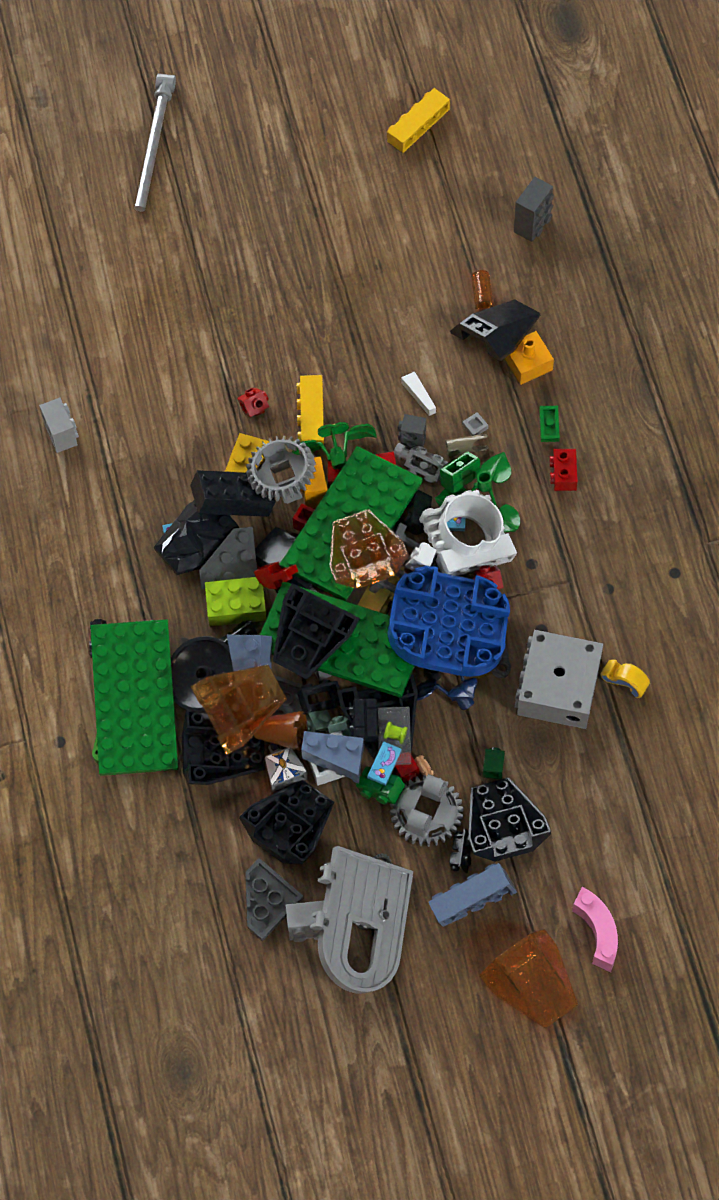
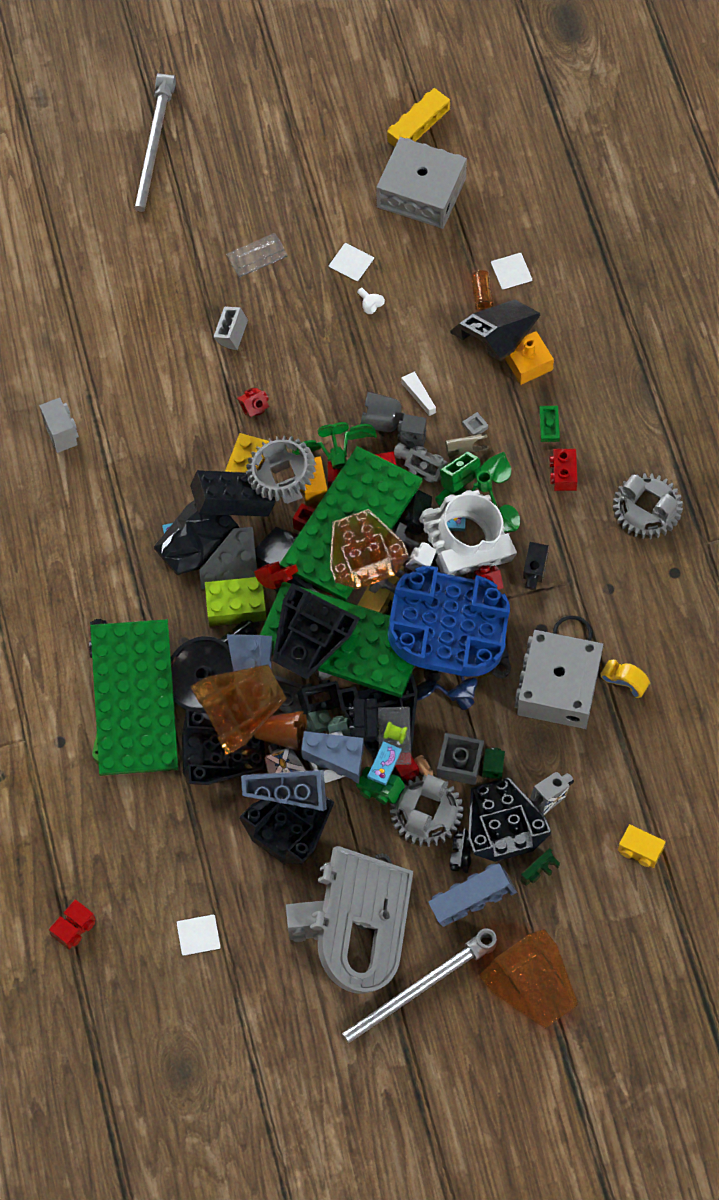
dark grey plate [245,858,304,942] -> none
yellow brick [297,375,324,449] -> none
dark grey brick [514,177,554,242] -> none
bright pink brick [572,887,618,972] -> none
none -> red piece [49,899,96,950]
none -> white sticker [177,915,220,955]
none -> light grey brick [214,307,248,350]
none -> clear piece [226,233,288,278]
none -> sand blue wedge [241,769,327,811]
none -> white sticker [329,243,374,281]
none -> flat silver piece [342,928,497,1044]
none -> white rock [357,288,385,314]
none -> dark grey cylinder [360,392,405,433]
none -> light grey gear [376,137,467,229]
none -> dark grey brick [437,733,484,785]
none -> white sticker [491,253,532,289]
none -> dark green plate [521,848,560,886]
none -> black torso [523,542,549,590]
none -> light grey torso [529,772,574,815]
none -> black piece [553,616,592,641]
none -> light grey piece [613,473,683,539]
none -> yellow brick [618,824,666,868]

